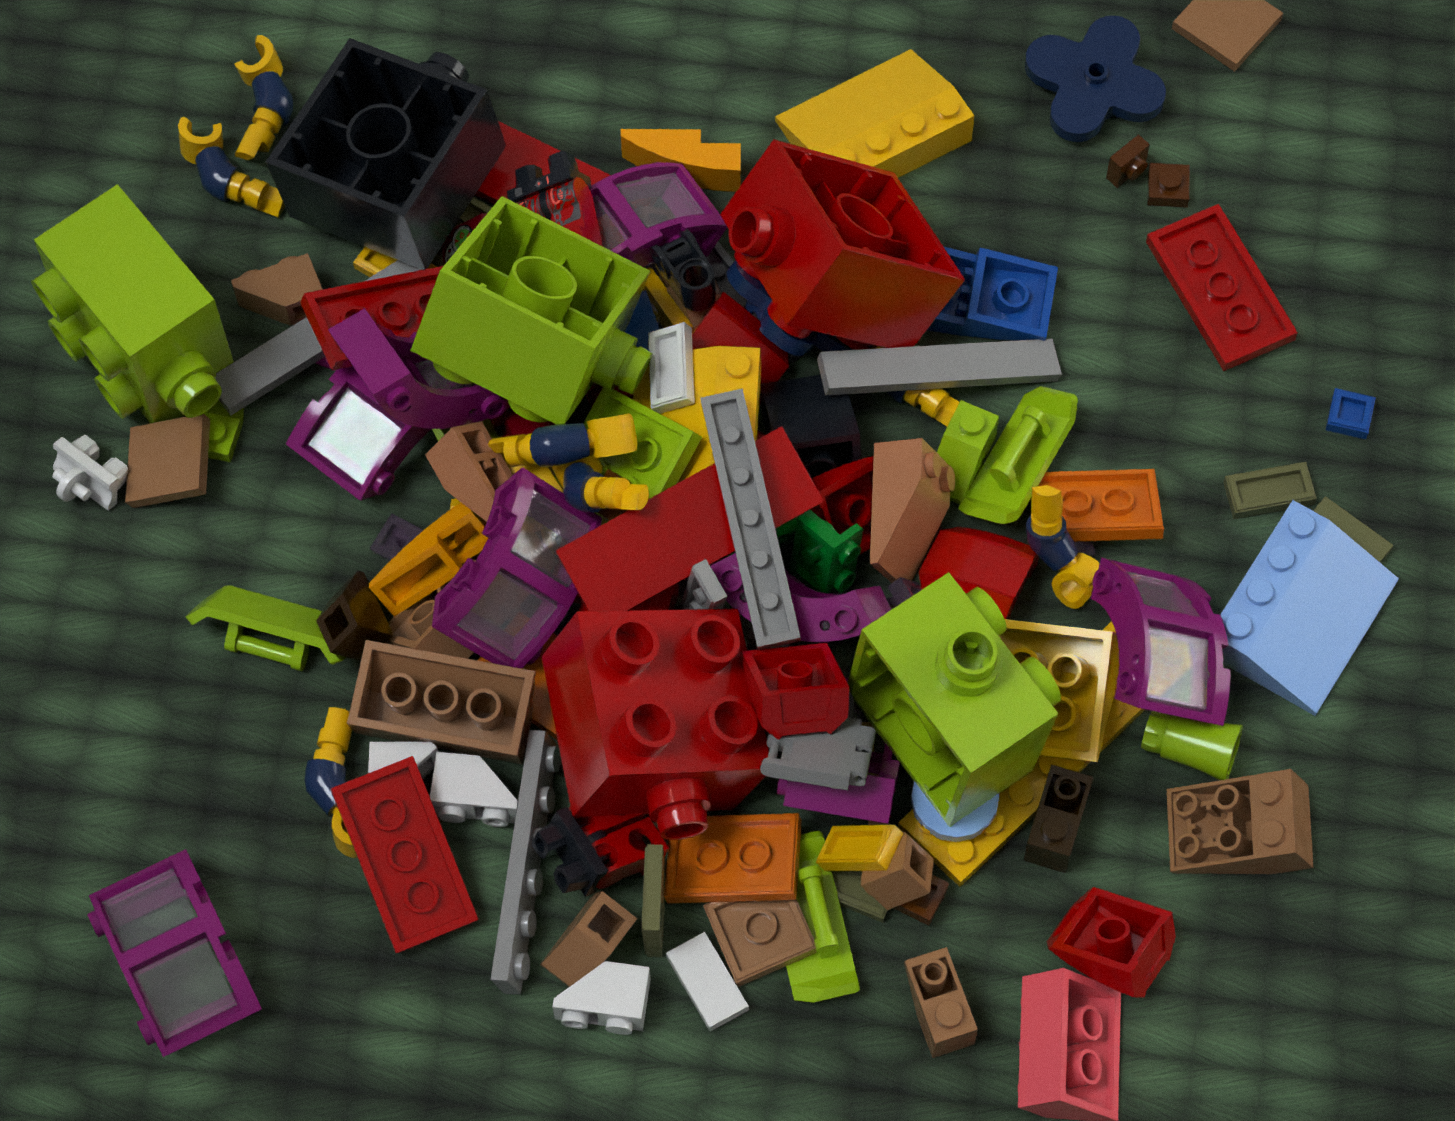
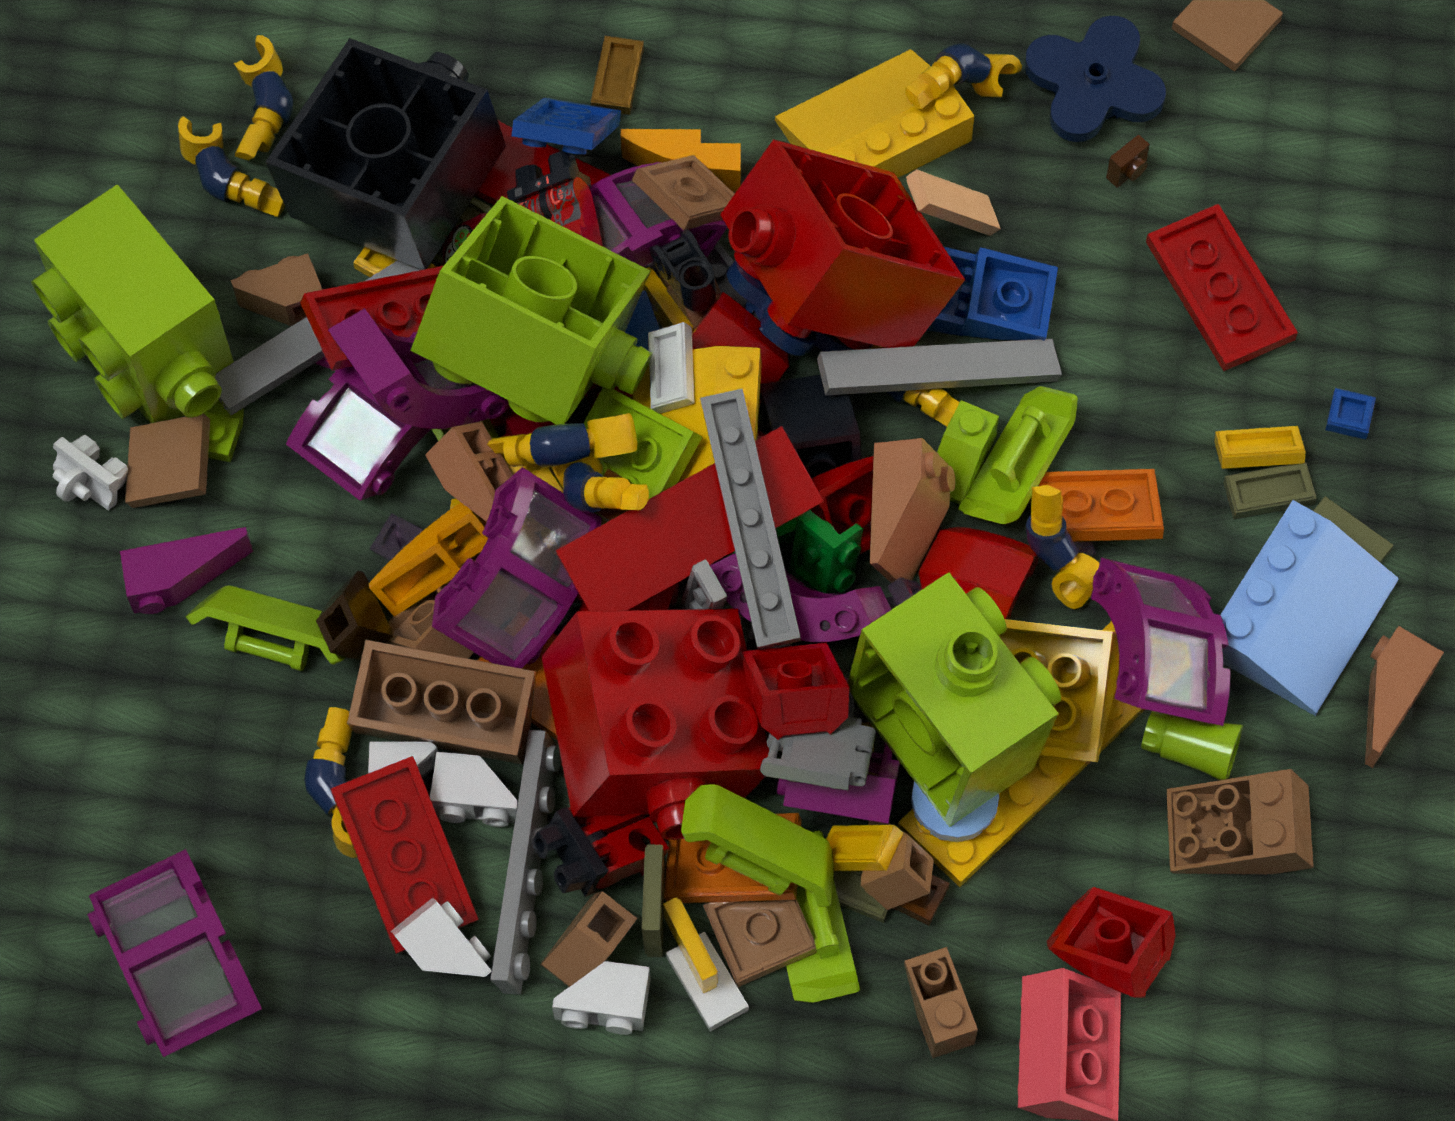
dark brown slope [1023,764,1093,873] -> none
reddish brown plate [1147,163,1190,208] -> none
none -> magenta slope [120,527,253,614]
none -> white slope [391,898,492,977]
none -> blue plate [511,98,621,154]
none -> pearl gold tile [591,36,644,115]
none -> medium nougat tile [632,155,734,230]
none -> yellow tile [663,897,718,994]
none -> lime piece [681,784,834,907]
none -> yellow piece [905,43,1022,109]
none -> light nougat tile [906,169,1001,236]
none -> yellow tile [1215,426,1306,469]
none -> nougat slope [1365,626,1444,768]

